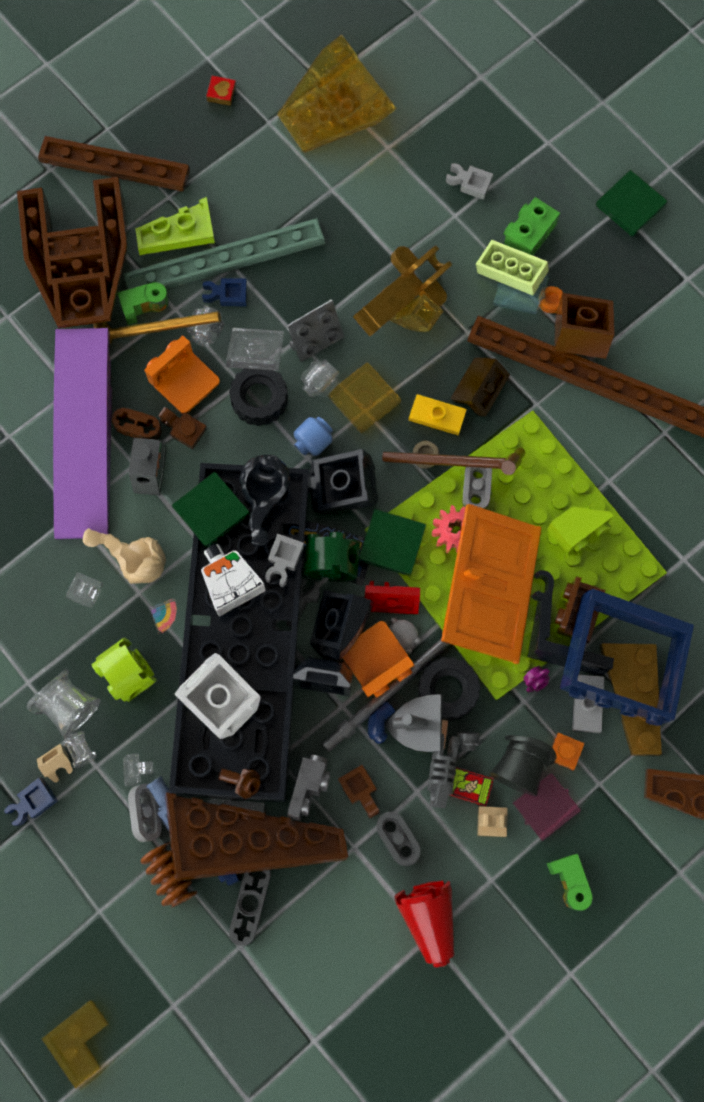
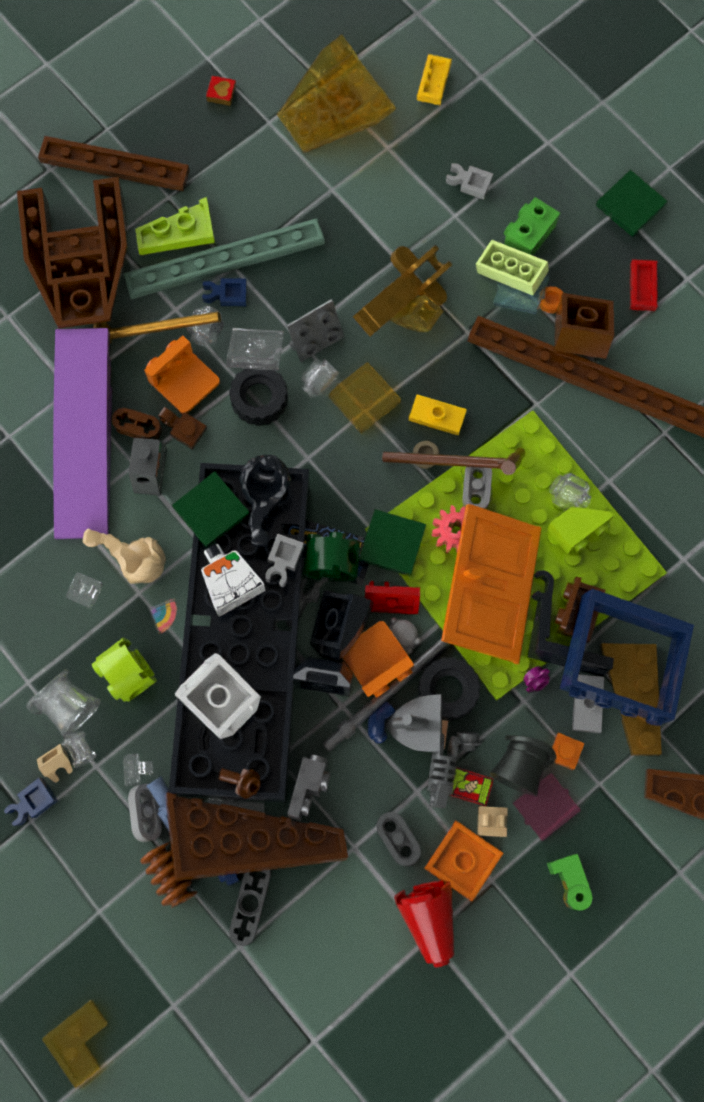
bright green leg [118,282,169,325] -> none
medium blue head [294,417,333,456] -> none
black slope [309,449,378,512] -> none
reddish brown plate [338,765,379,818] -> none
dark brown panel [451,357,510,417] -> none
none -> yellow plate [417,54,452,105]
none -> orange tile [424,821,504,902]
none -> clear head [549,473,591,511]
none -> red tile [630,259,657,311]

